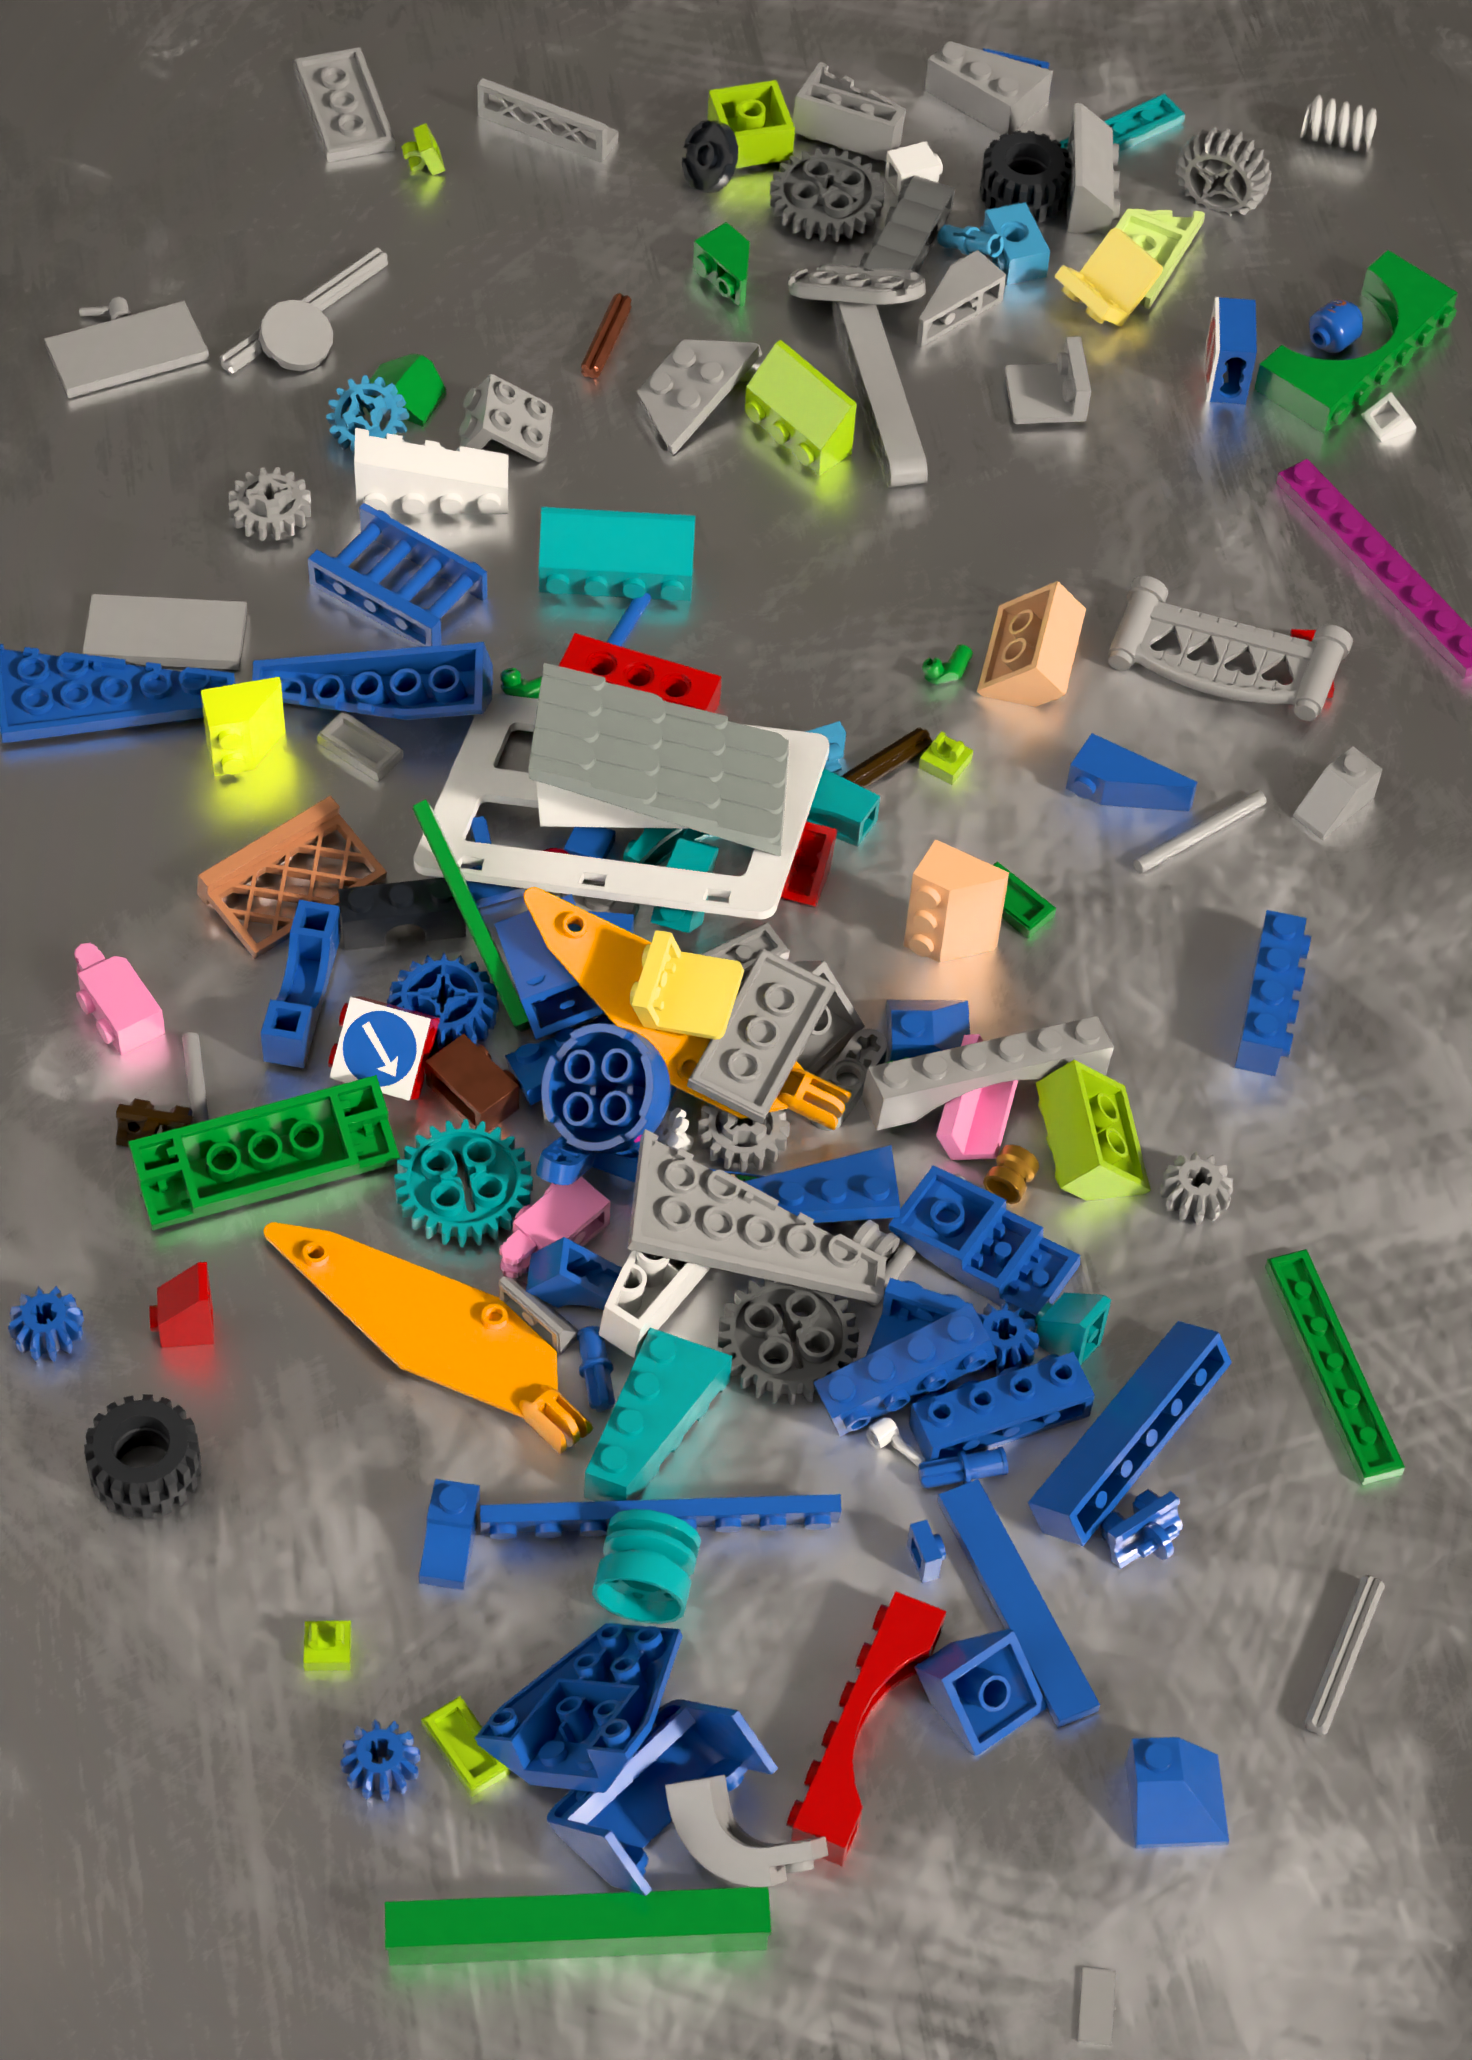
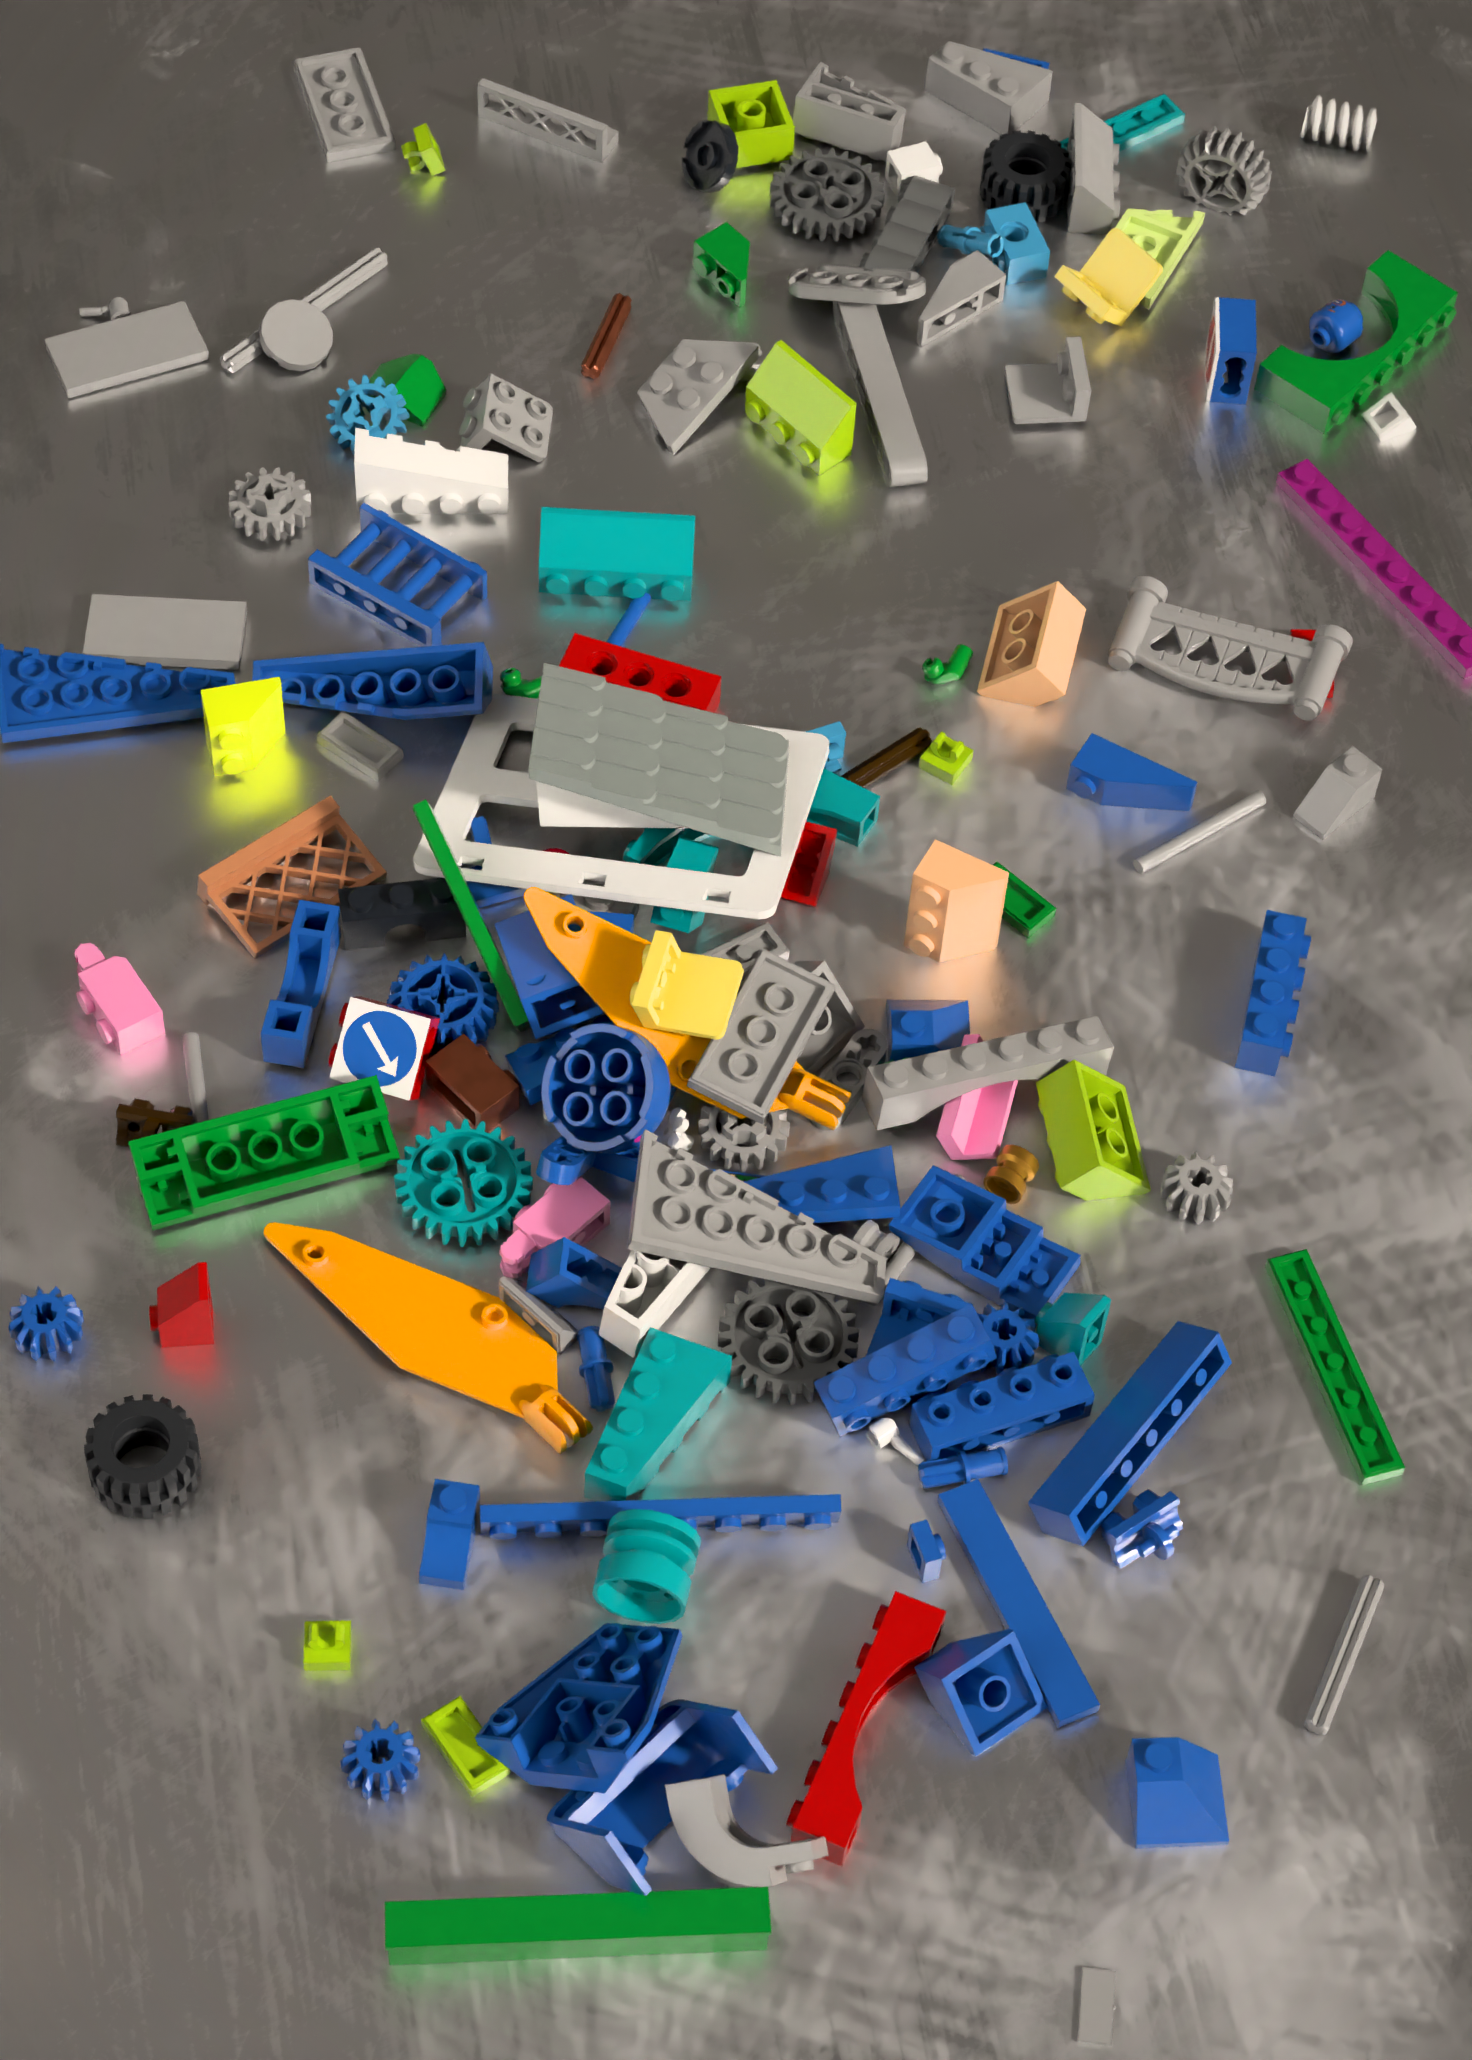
blue tile [564,827,616,859] -> none

